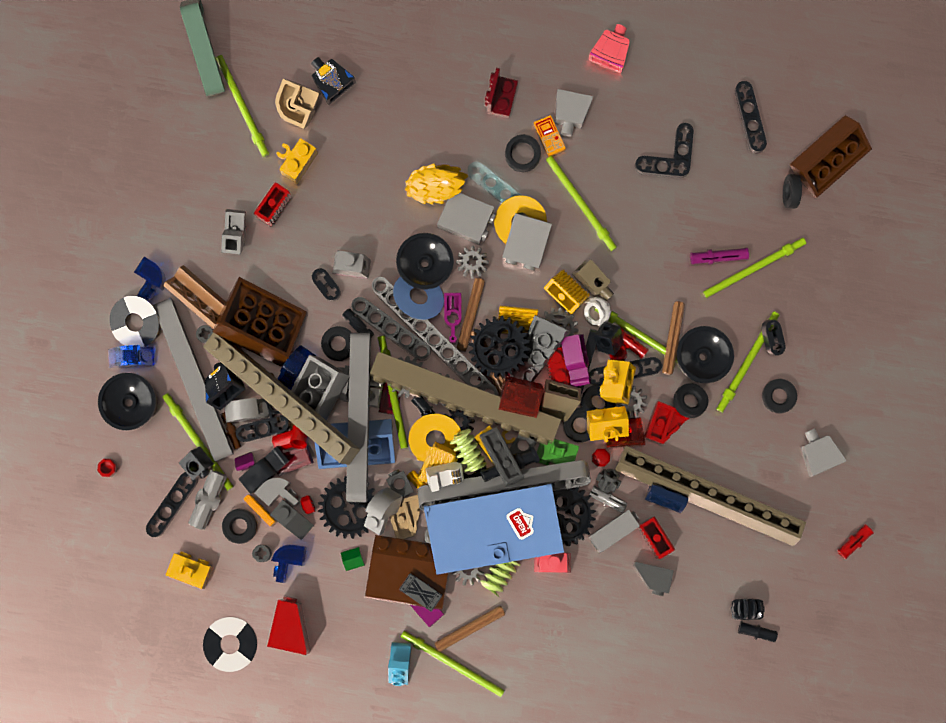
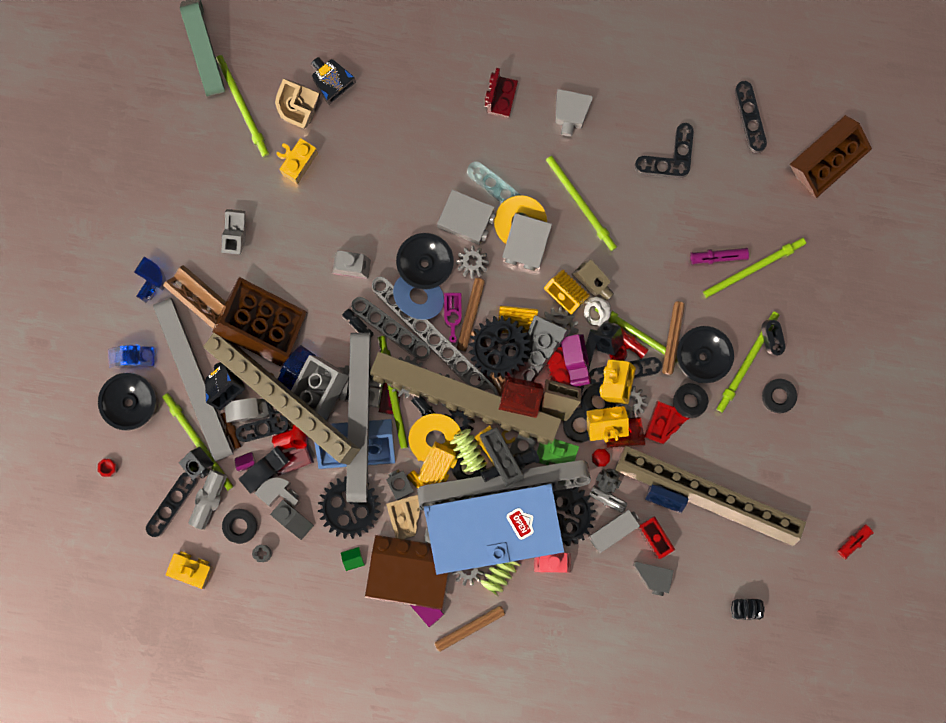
sticker [110,296,159,349] -> none
dark grey bush [196,325,213,343] -> none
sticker [203,617,257,672] -> none
light orange tile [244,494,277,527] -> none
red brick [254,182,292,227] -> none
red slope [267,596,310,655] -> none
clear blue brick [271,545,307,583] -> none
red tile [300,495,316,515] -> none
black beam [312,268,341,302] -> none
black tyre [321,326,352,361] -> none
light grey brick [364,487,403,535] -> none
medium azure pin [388,642,411,686] -> none
tile [399,573,443,612] -> none
lime bar [400,630,505,697] -> none
yellow head [405,163,468,205] -> none
white leg [425,462,464,492] -> none
black tyre [505,134,541,172] -> none
light orange tile [533,115,566,157] -> none
coral torso [588,24,630,73] -> none
black axle [738,621,778,643] -> none
black tyre [783,174,802,209] -> none
light grey torso [801,428,846,477] -> none

